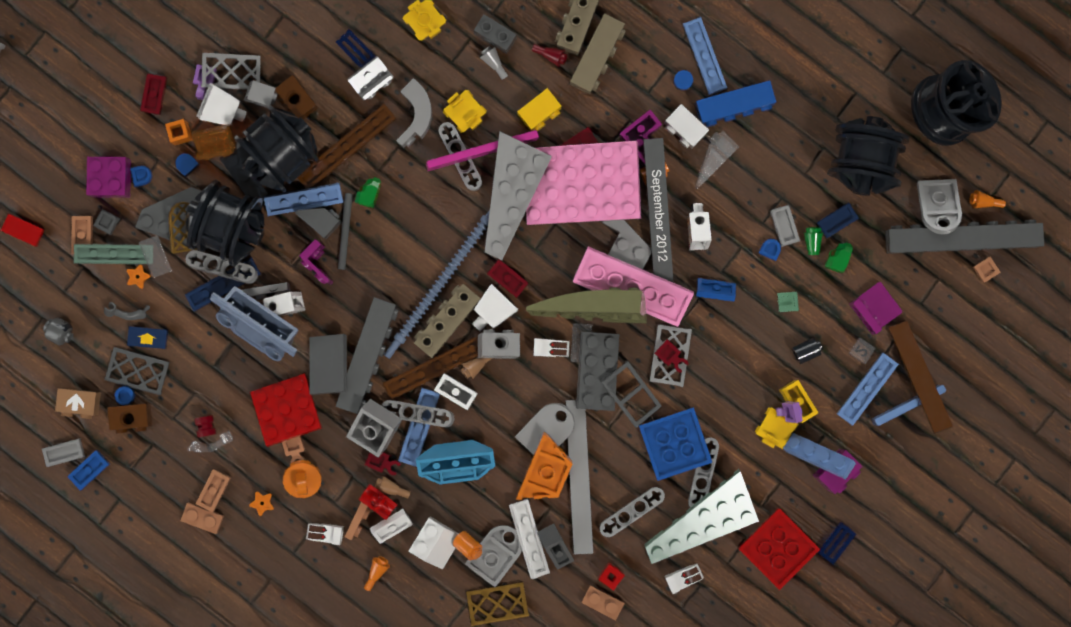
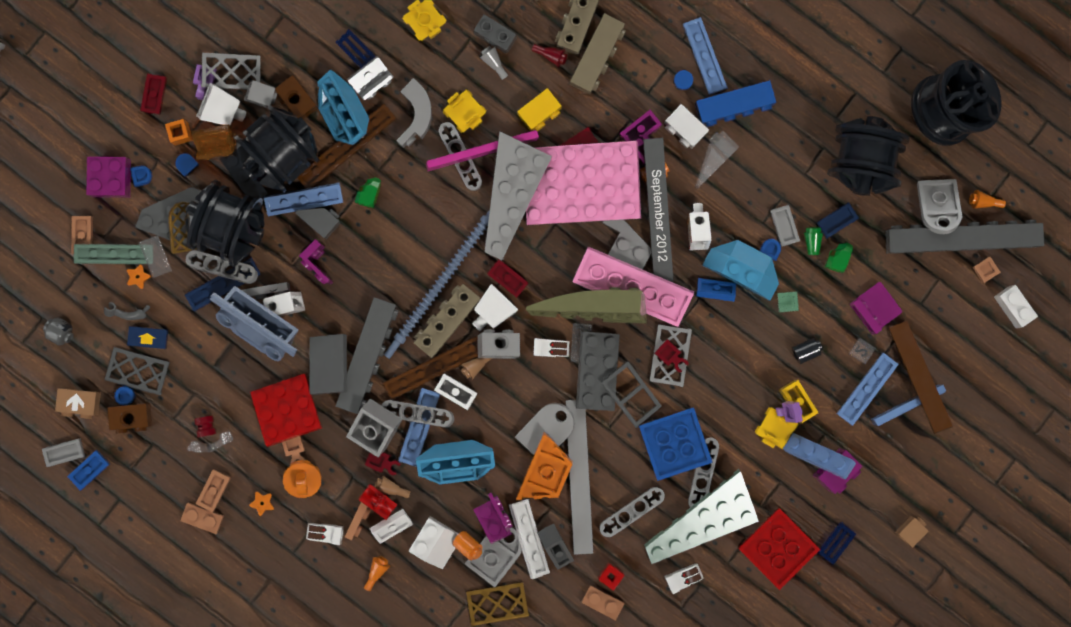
red tile [0,213,45,247] -> none
dark grey tile [93,209,120,235] -> none
dark grey bar [338,193,353,270] -> none
none -> dark azure wedge [317,70,370,145]
none -> magenta bracket [473,493,513,544]
none -> dark azure wedge [702,240,779,301]
none -> medium nougat brick [895,516,929,548]
none -> white brick [994,285,1038,328]

